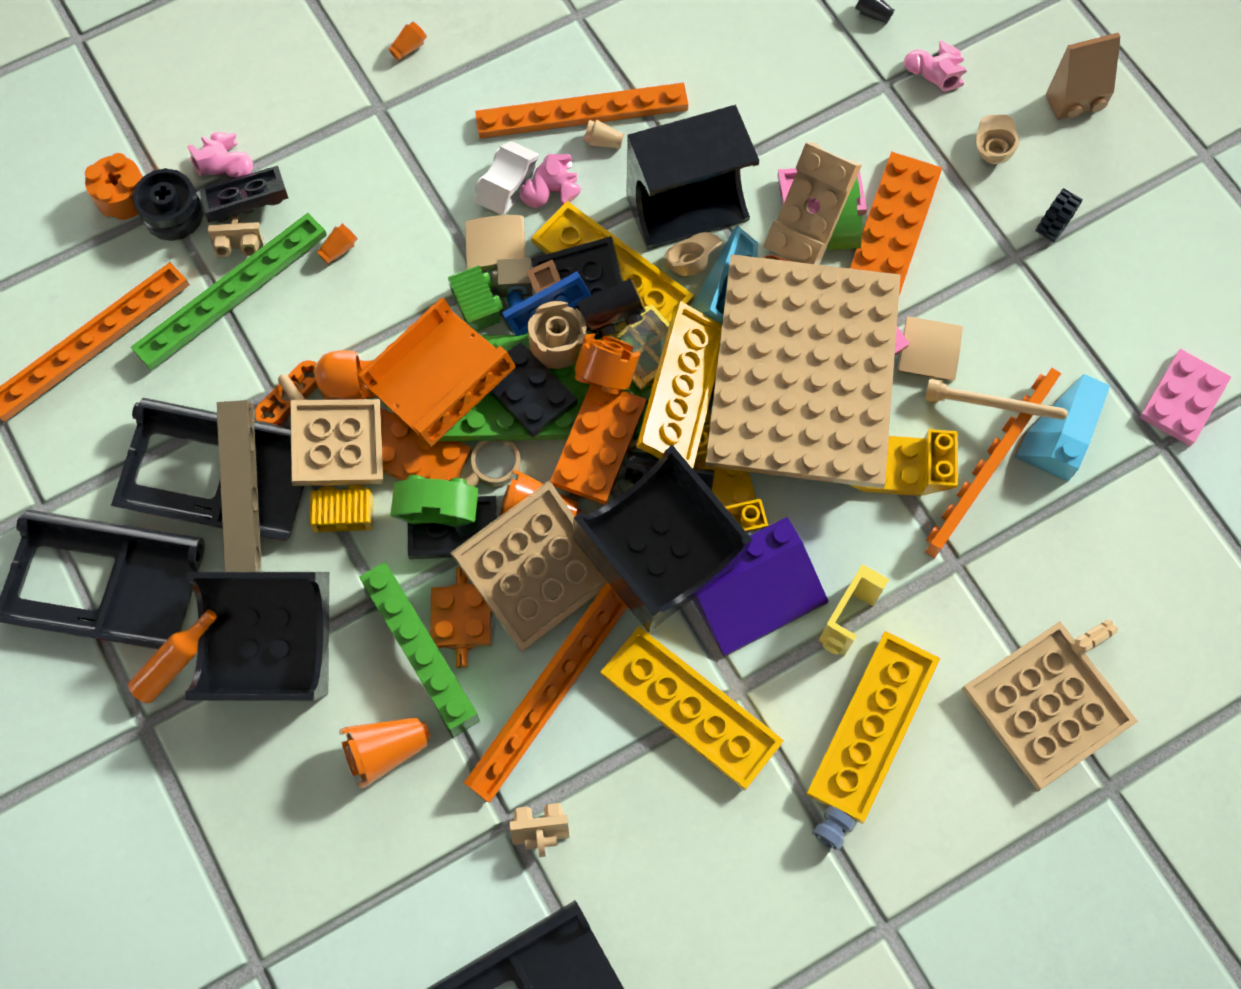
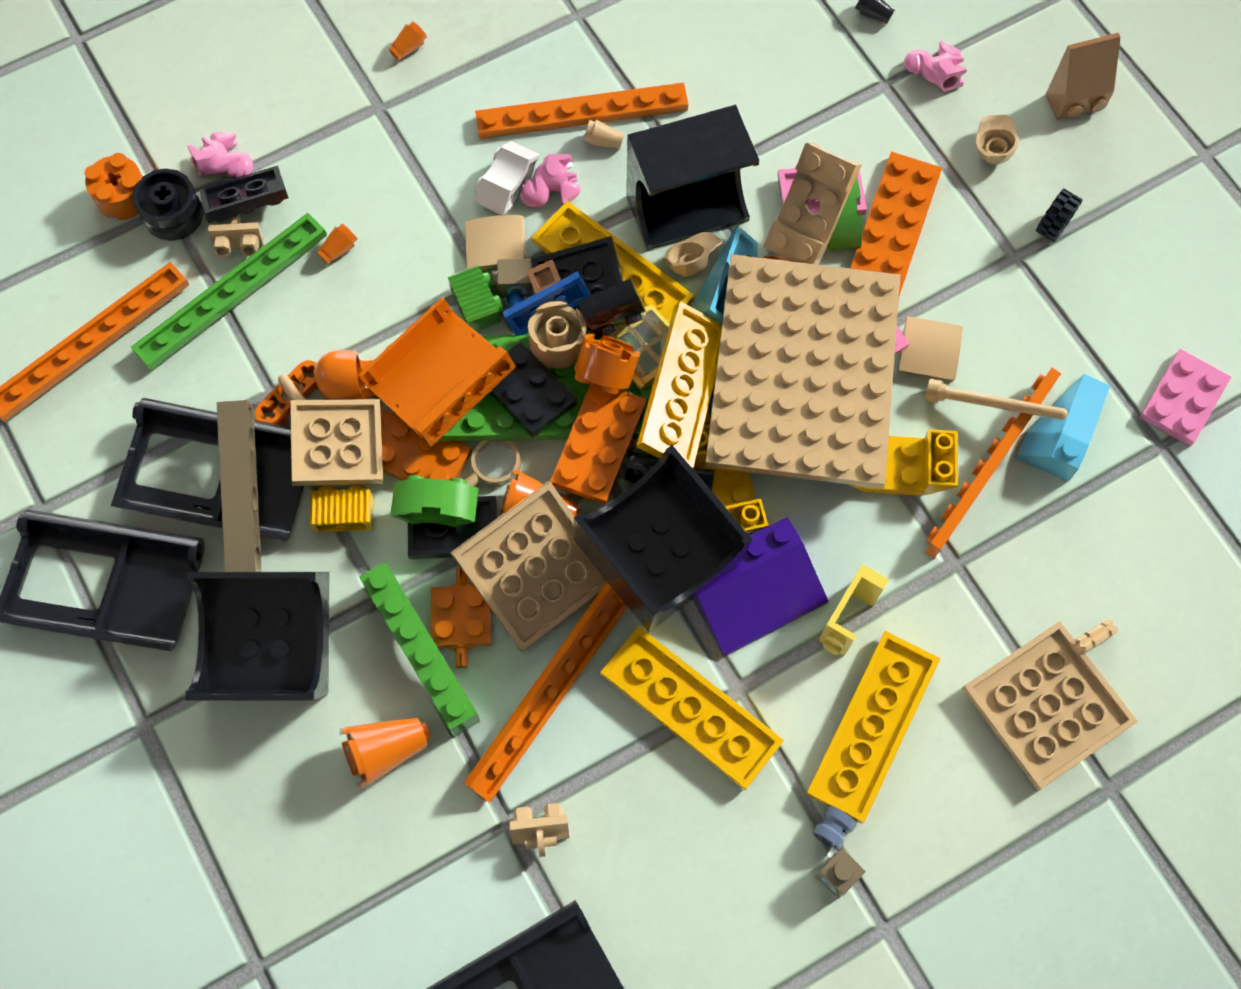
orange piece [128,610,217,703] -> none
none -> dark tan brick [815,848,866,899]

